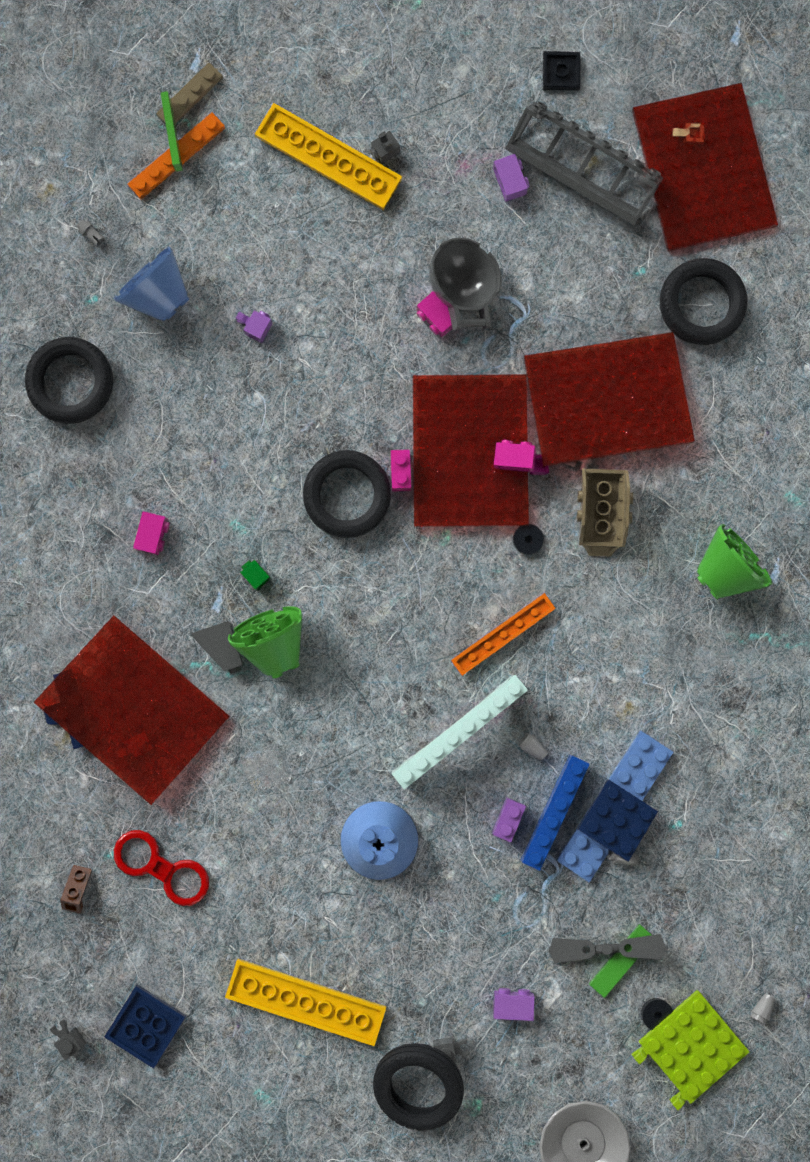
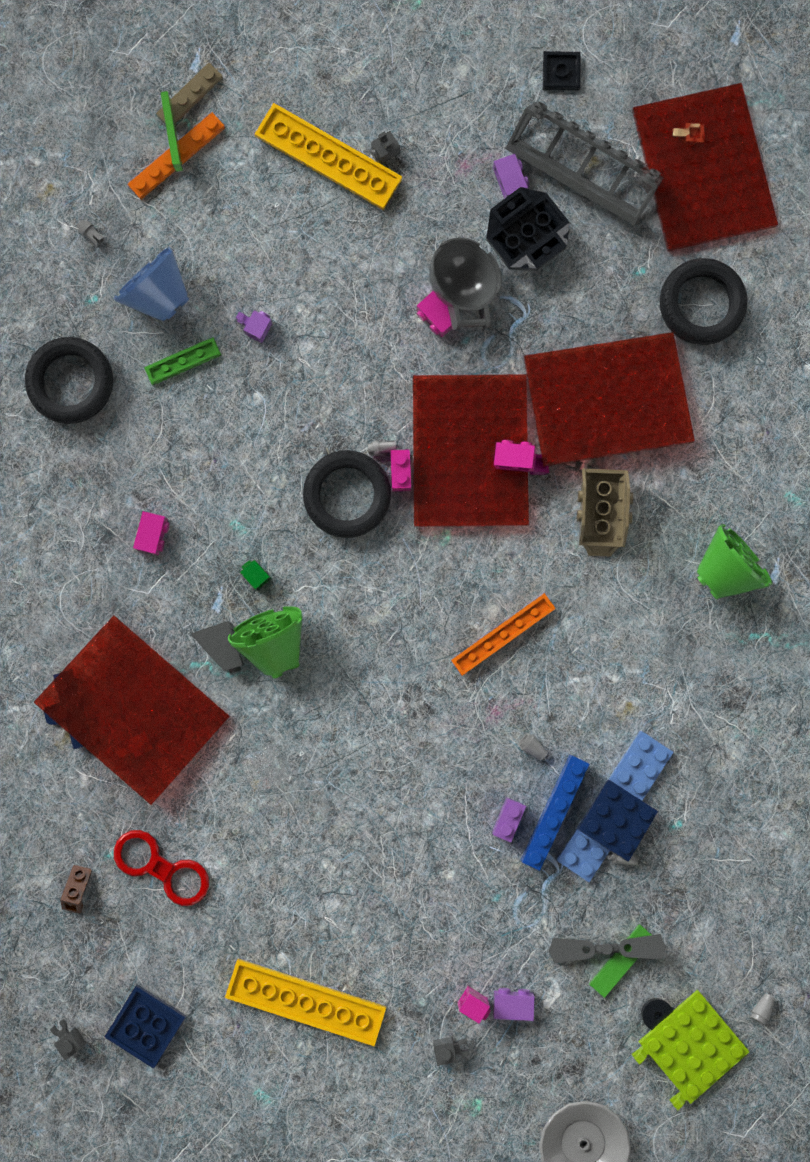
medium blue cone [341,801,418,880] -> none
black tyre [373,1043,464,1131] -> none
light aqua arch [392,675,528,789] -> none
black piece [513,524,544,555] -> none
none -> bright green tile [144,337,221,386]
none -> light grey animal [367,440,396,456]
none -> dark pink brick [458,986,491,1024]
none -> black piece [486,187,570,271]

